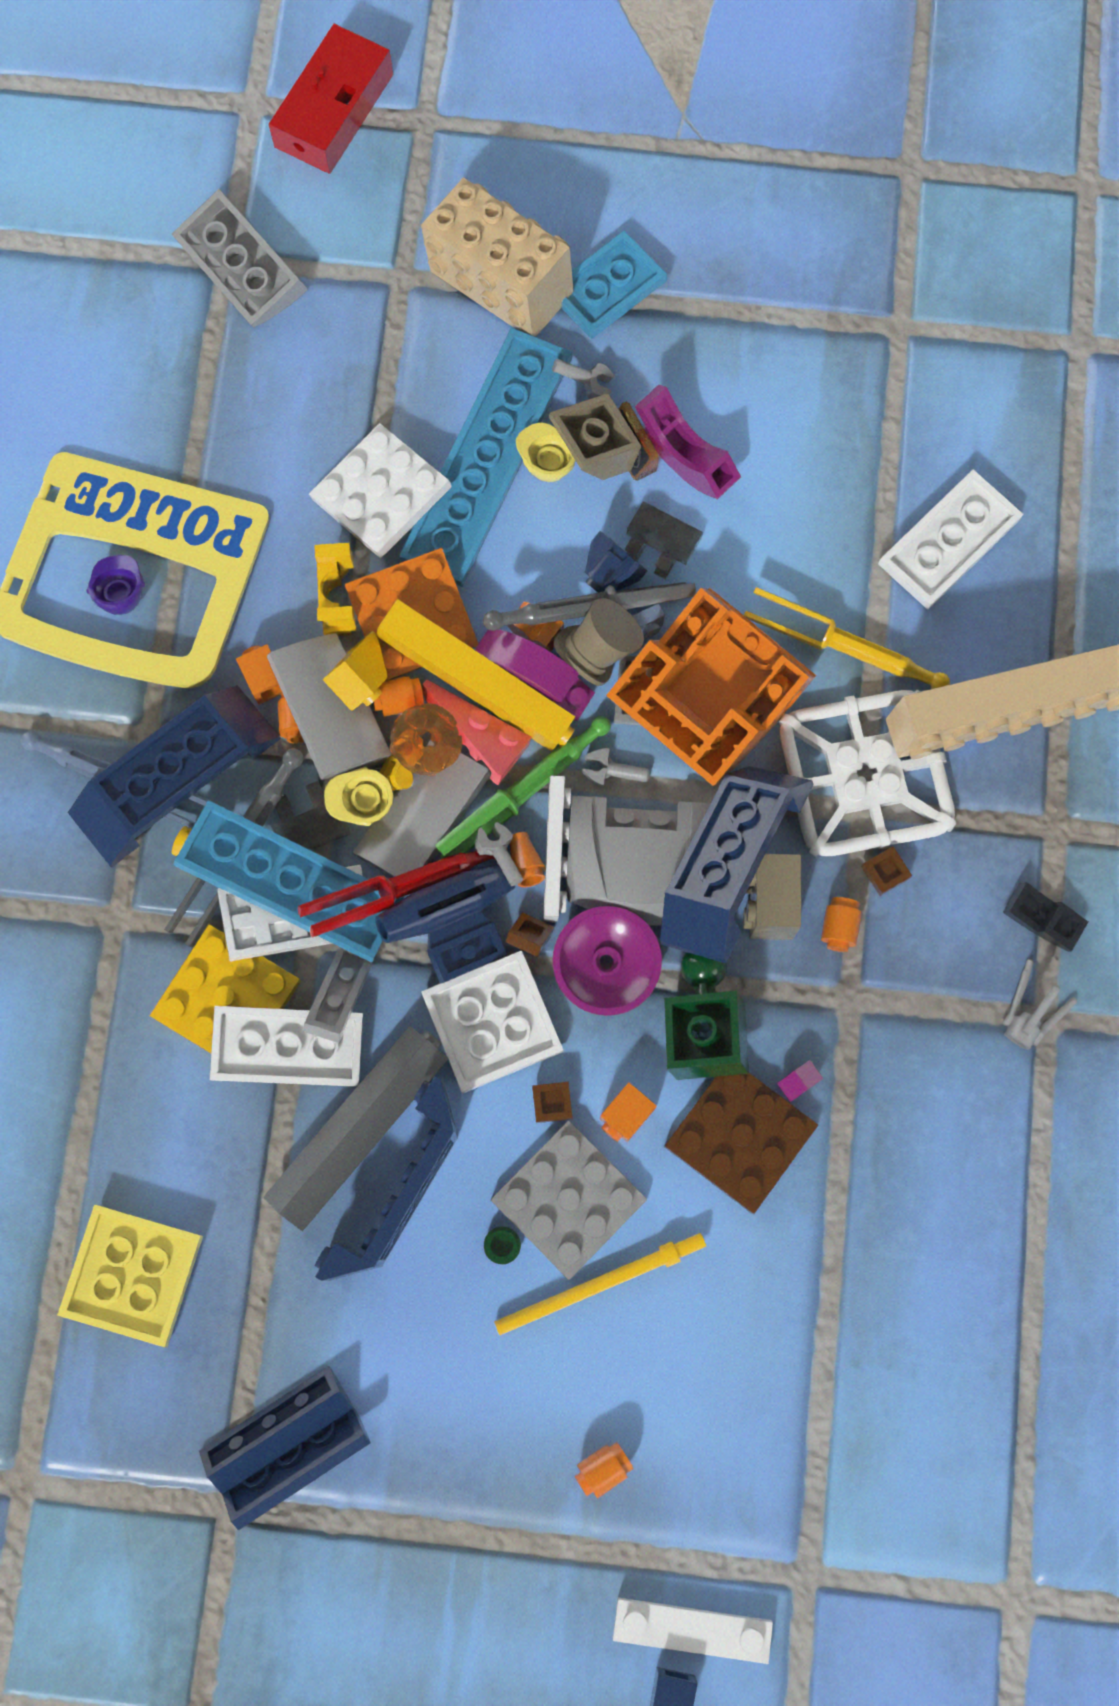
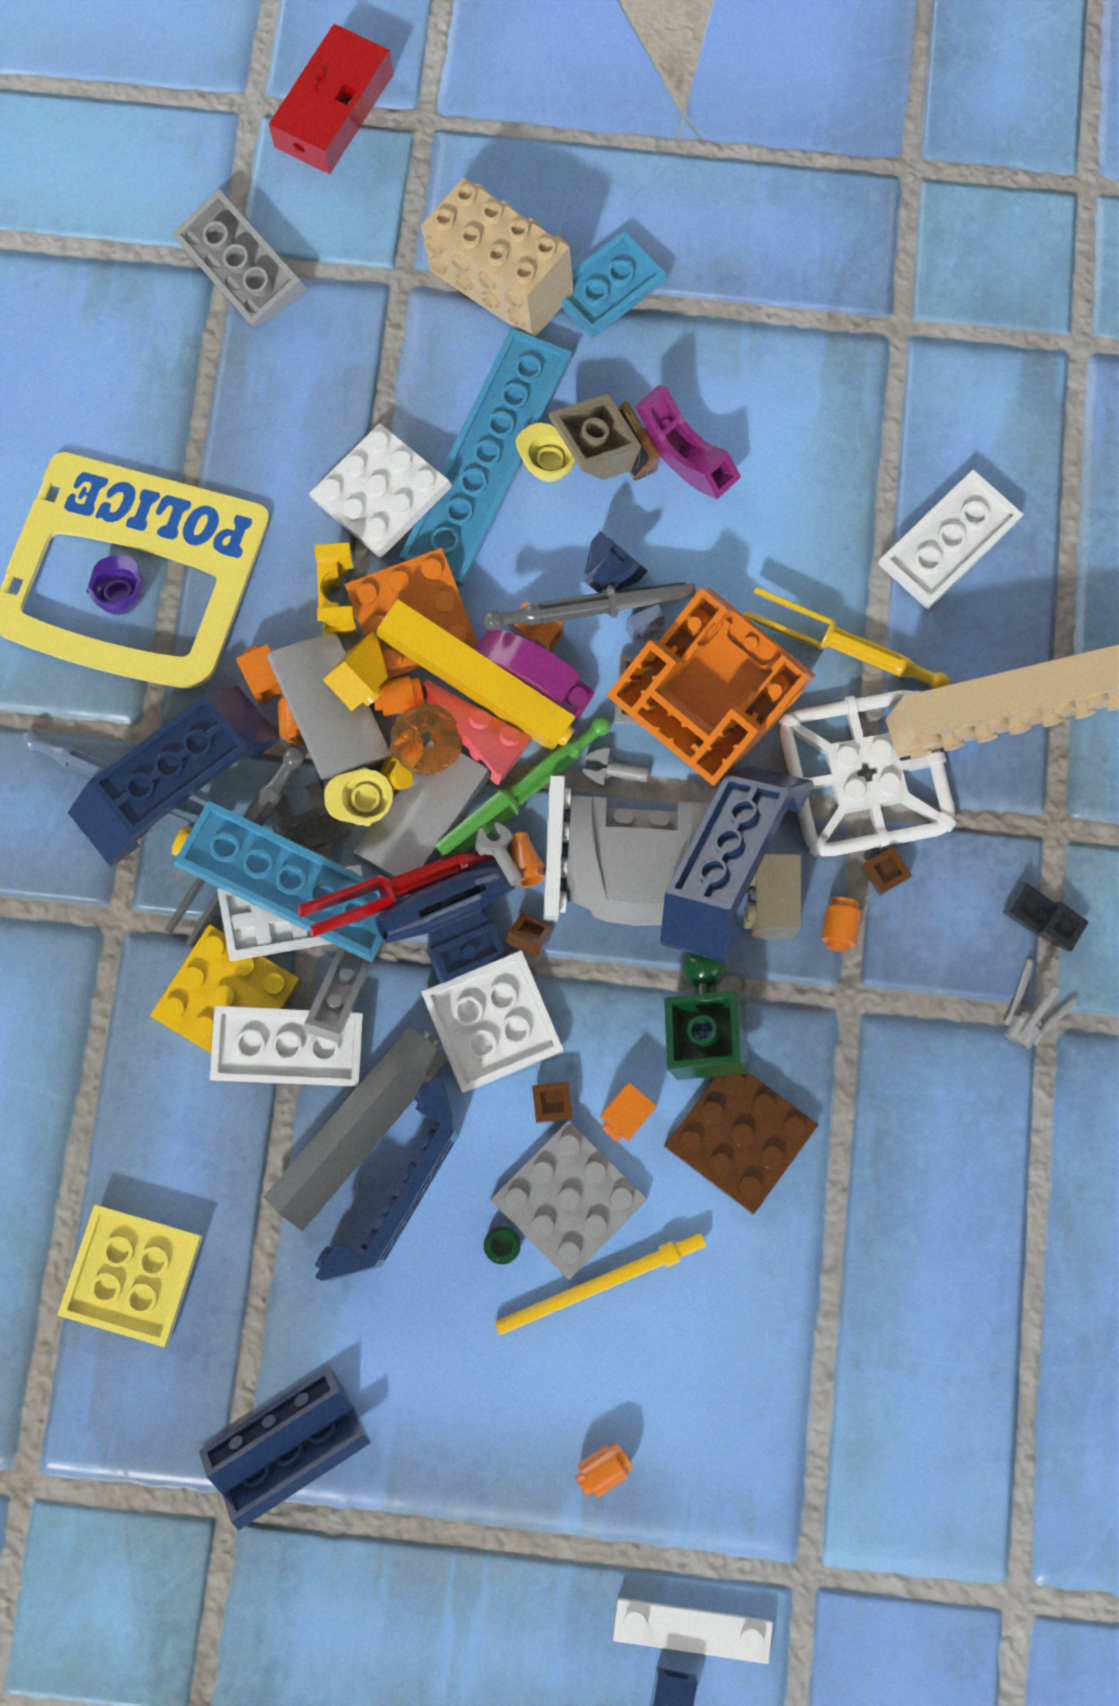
light grey bar [552,358,614,399] -> none
magenta dish [553,906,662,1016] -> none
dark tan hat [554,598,644,686] -> none
clear smoke plate [625,501,703,580] -> none
magenta piece [777,1060,823,1102] -> none

